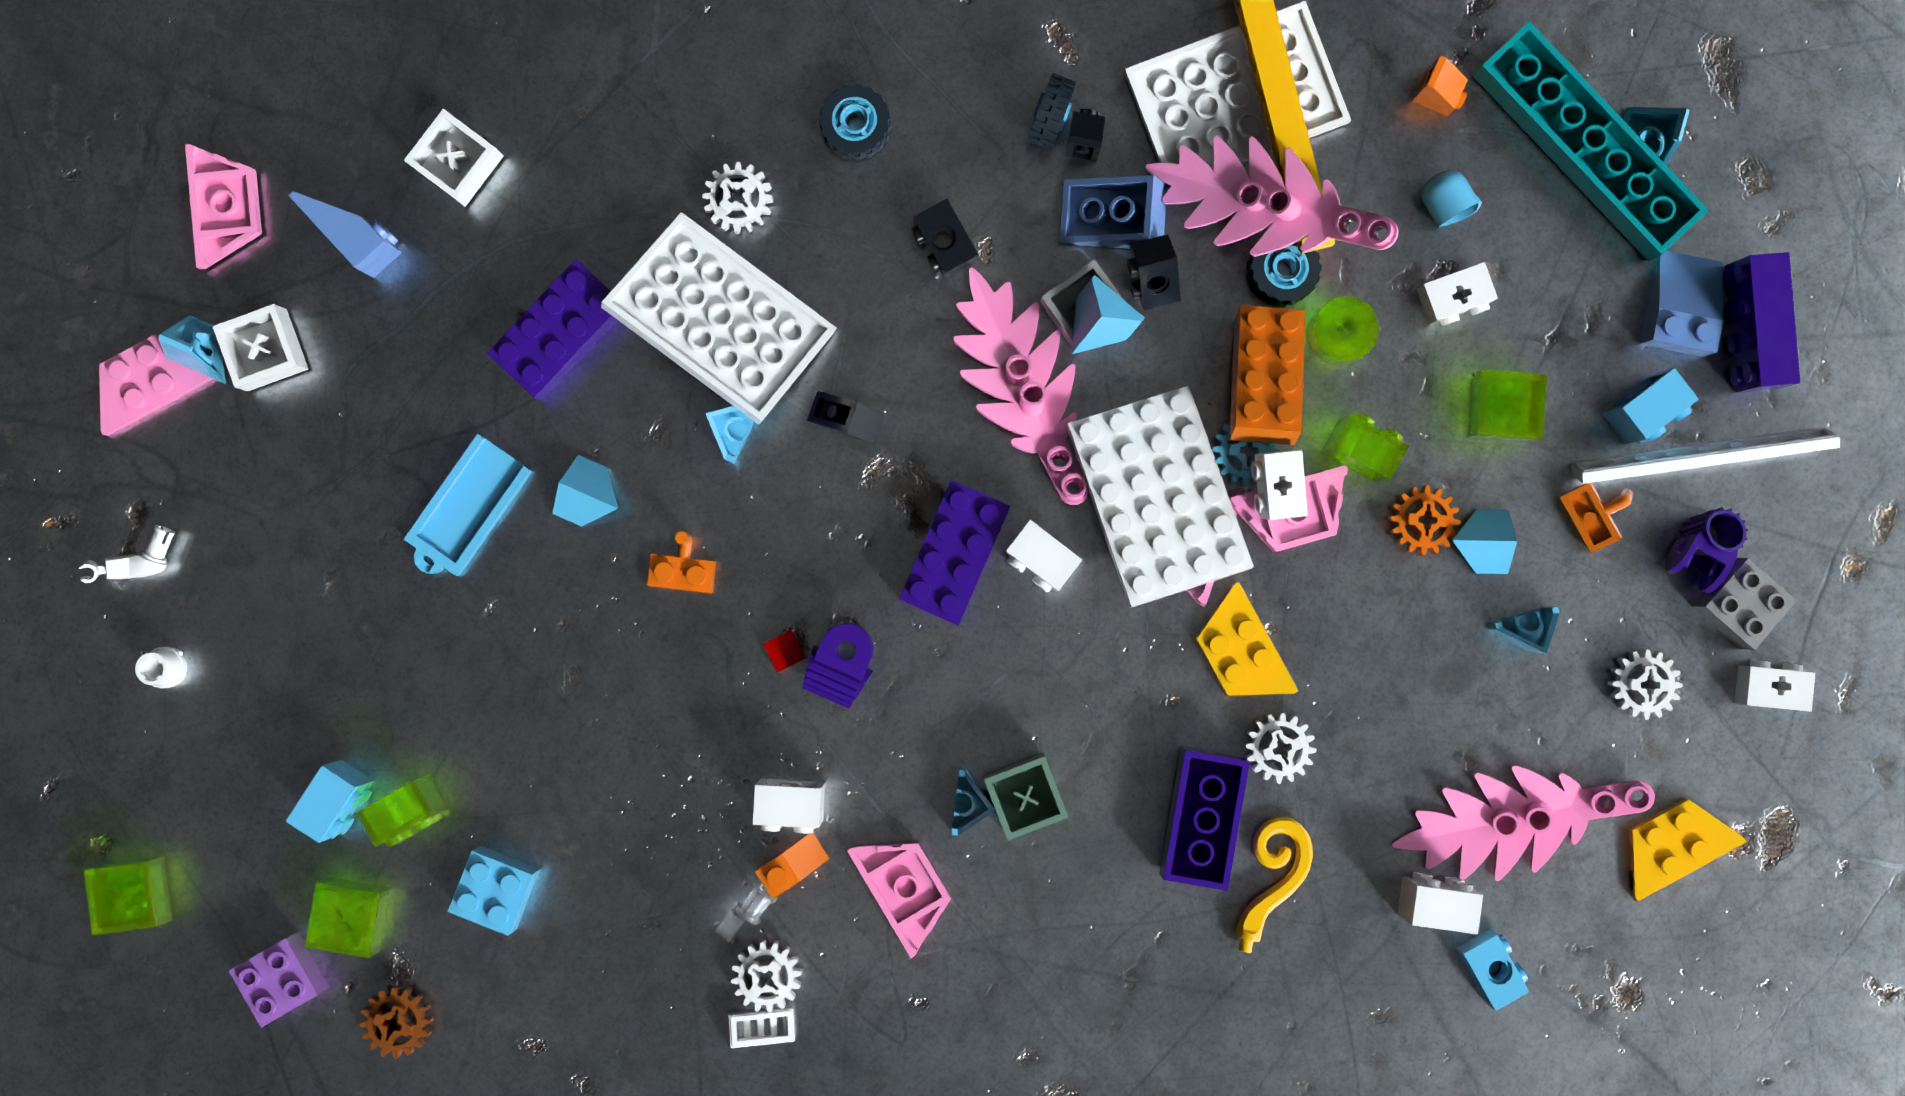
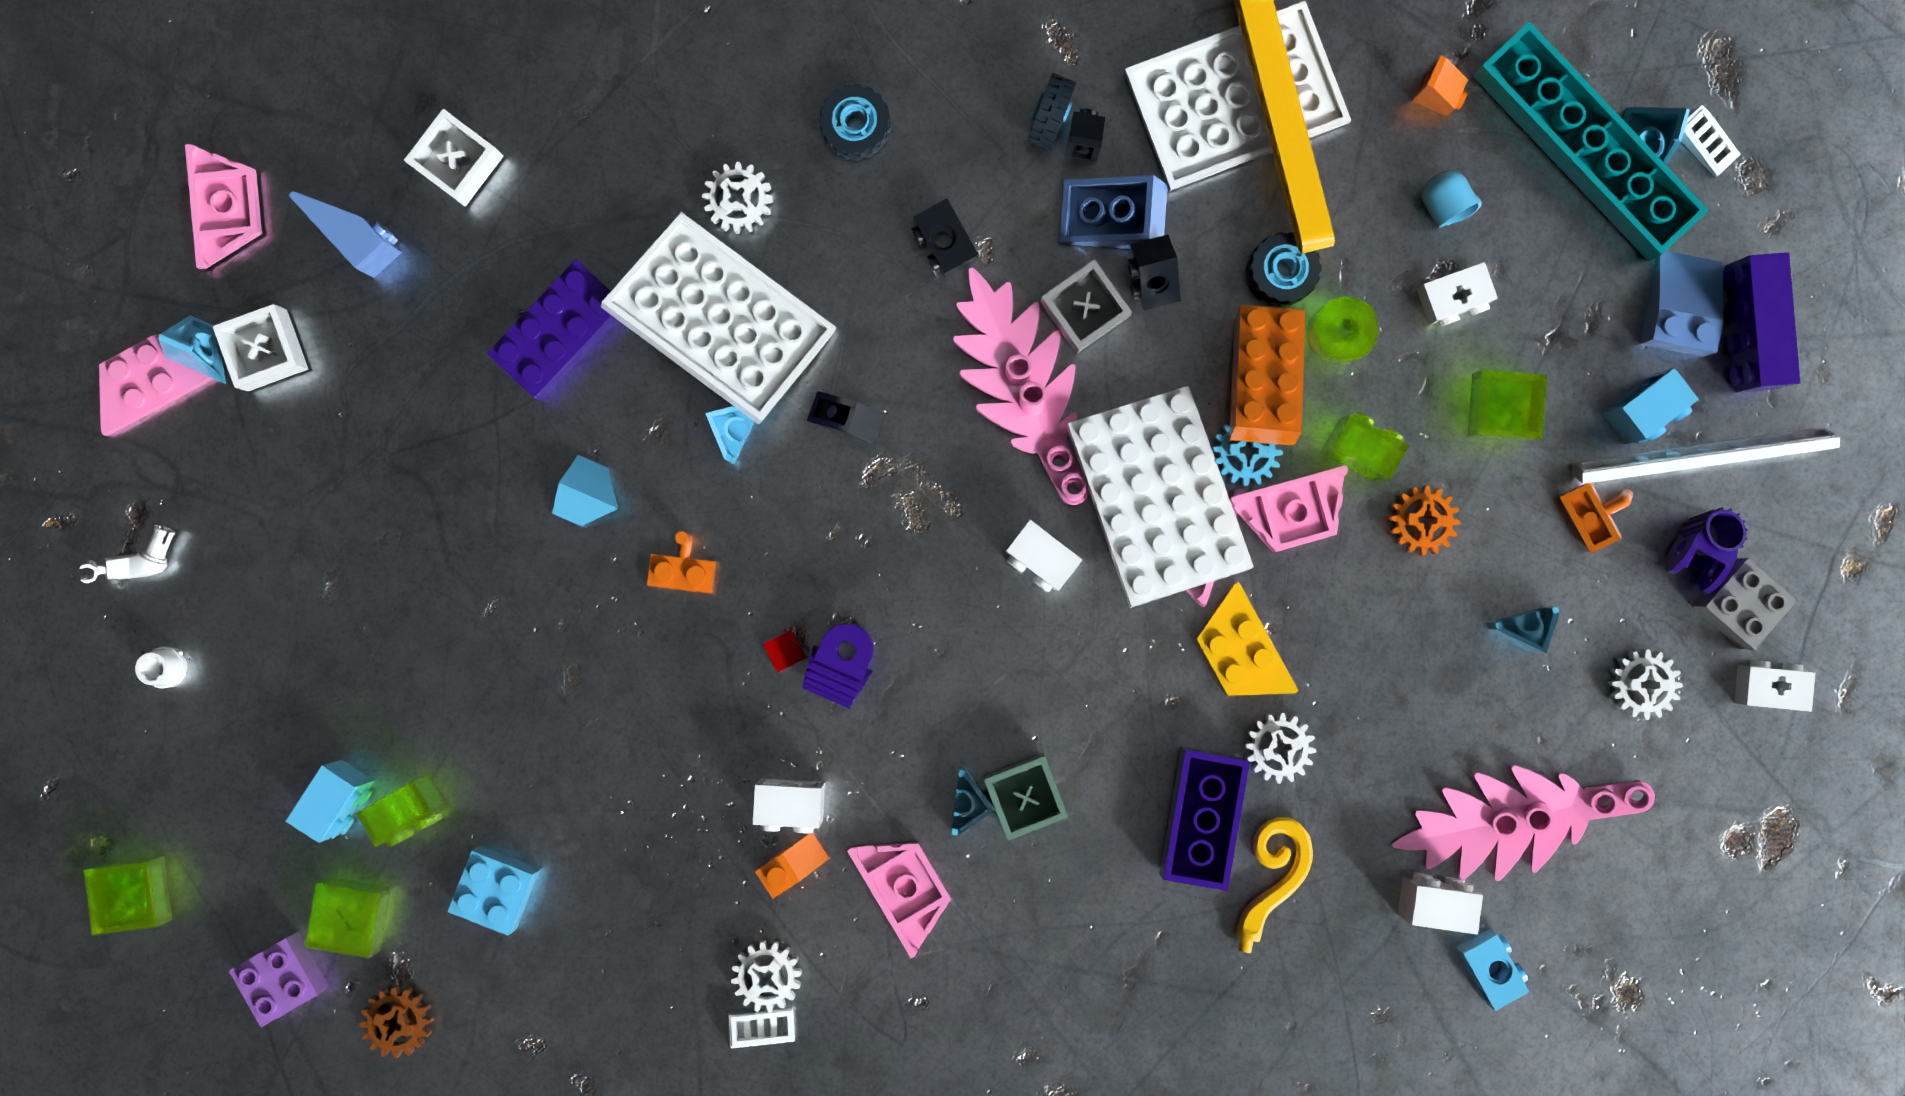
medium azure piece [404,434,533,576] -> none
clear connector [715,882,777,942] -> none
dark purple brick [899,480,1011,626] -> none
medium azure slope [1071,275,1145,354] -> none
bright pink plant [1145,135,1398,257] -> none
white brick [1251,450,1308,520] -> none
medium azure slope [1452,509,1517,574] -> none
yellow wing [1628,798,1746,902] -> none
none -> white slope [1681,105,1741,177]

